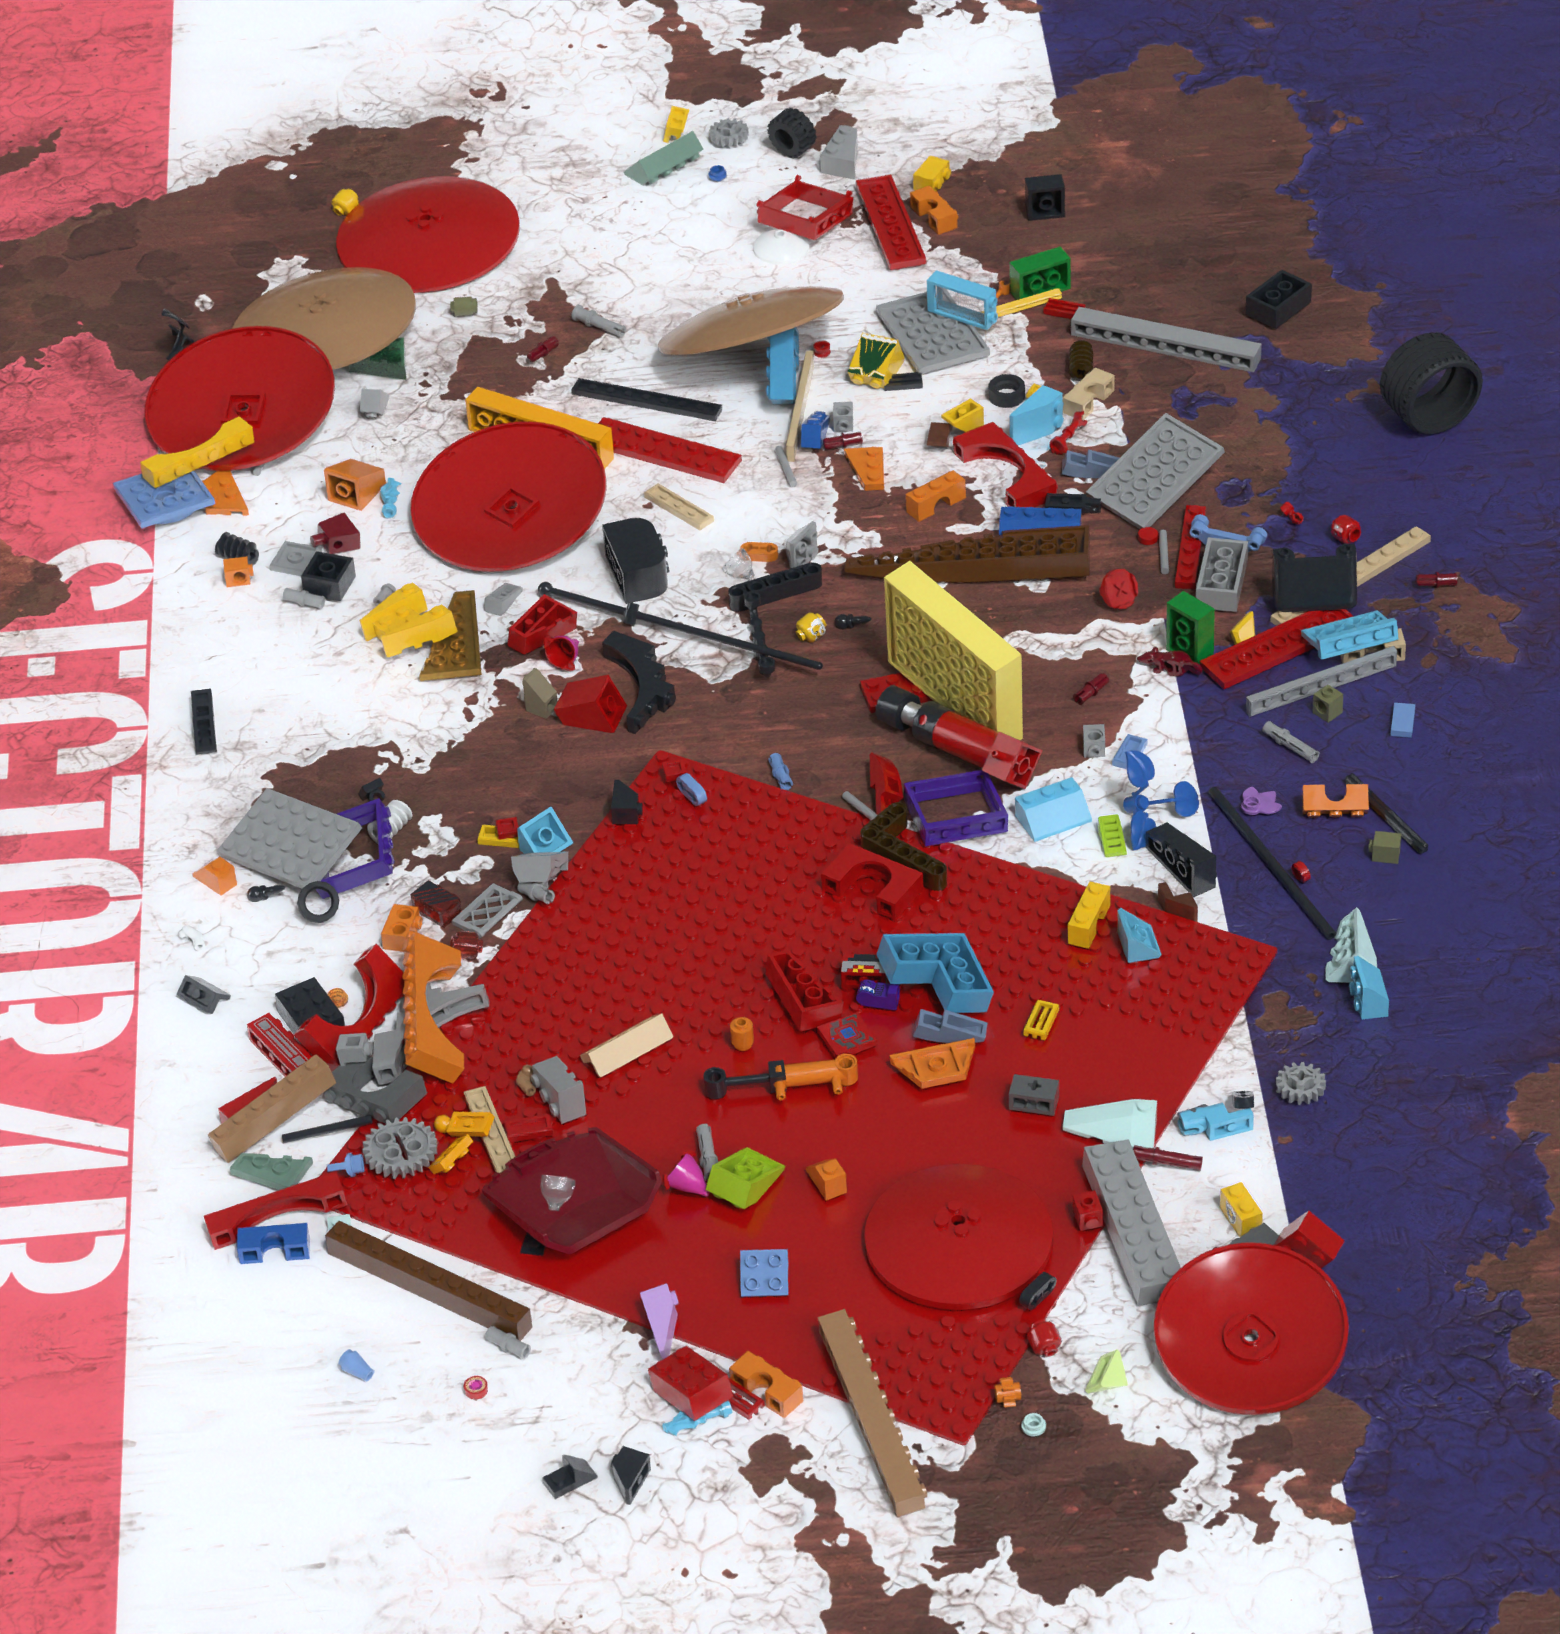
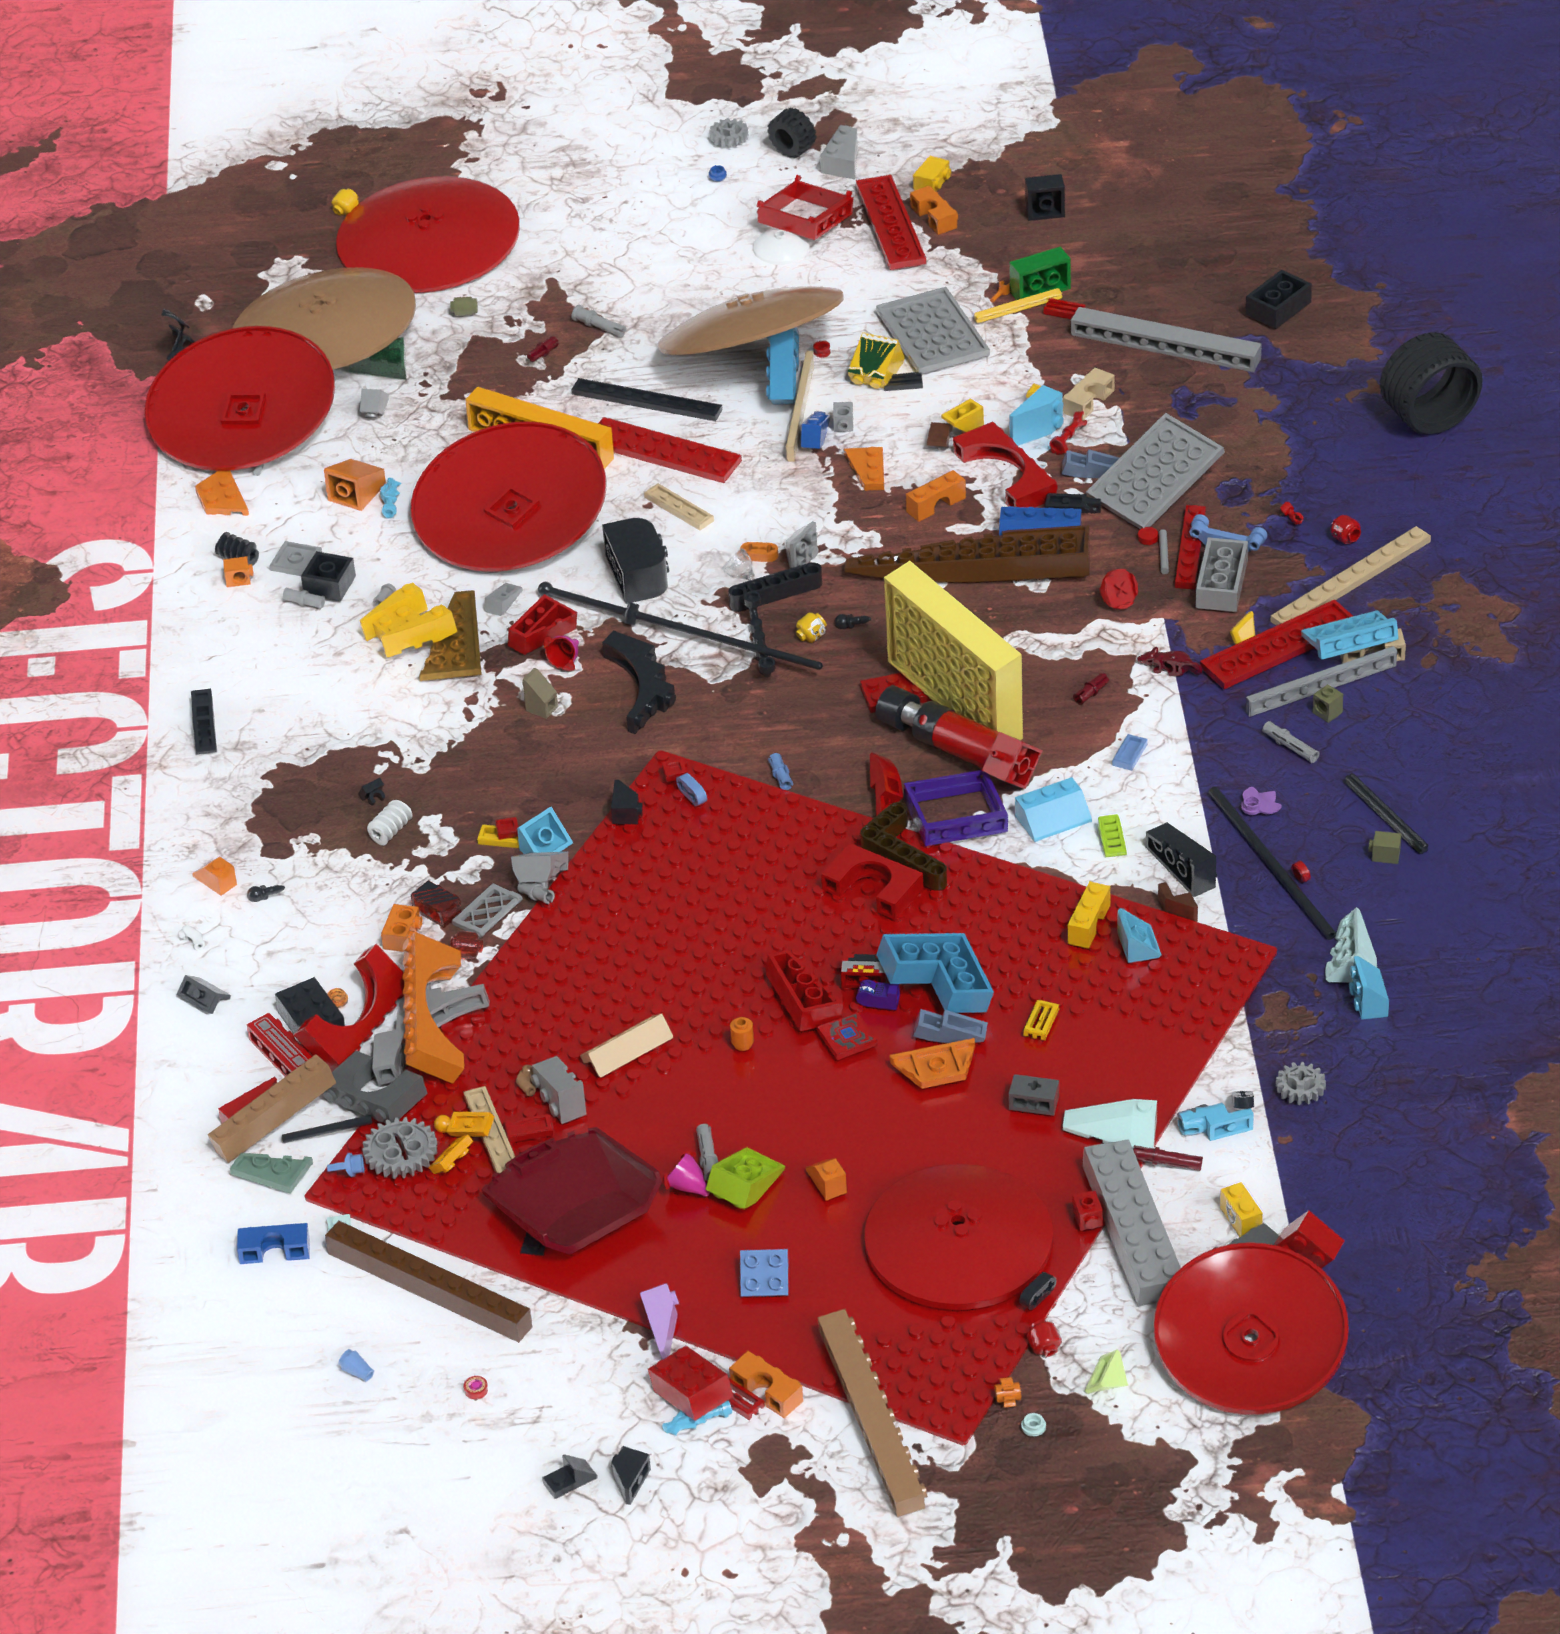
medium blue piece [113,471,215,529] -> none
yellow arch [140,416,254,488] -> none
red arch [204,1171,347,1250] -> none
light grey plate [217,788,362,892] -> none
black tyre [297,881,340,923] -> none
dark red torso [310,512,361,554] -> none
dark purple window [316,798,395,899] -> none
light grey brick [336,1033,373,1066] -> none
light grey pin [485,1326,531,1359] -> none
clear helmet [540,1175,576,1211] -> none
red slope [554,674,627,733] -> none
sand green slope [624,131,704,185] -> none
yellow hinge [663,106,689,143] -> none
piece [703,1054,858,1100] -> none
light grey bar [775,446,797,487] -> none
dark red axle [823,431,863,449] -> none
light grey bar [842,791,877,820] -> none
medium azure window [927,270,998,330] -> none
black tyre [988,374,1025,408] -> none
dark brown piece [1069,340,1093,381] -> none
light grey brick [1083,724,1105,758] -> none
blue plant [1123,750,1199,850] -> none
green brick [1166,591,1215,664] -> none
black windscreen [1272,544,1357,612] -> none
orange arch [1302,784,1369,818] -> none
medium blue tile [1391,703,1415,738] -> none
dark red axle [1416,572,1458,588] -> none

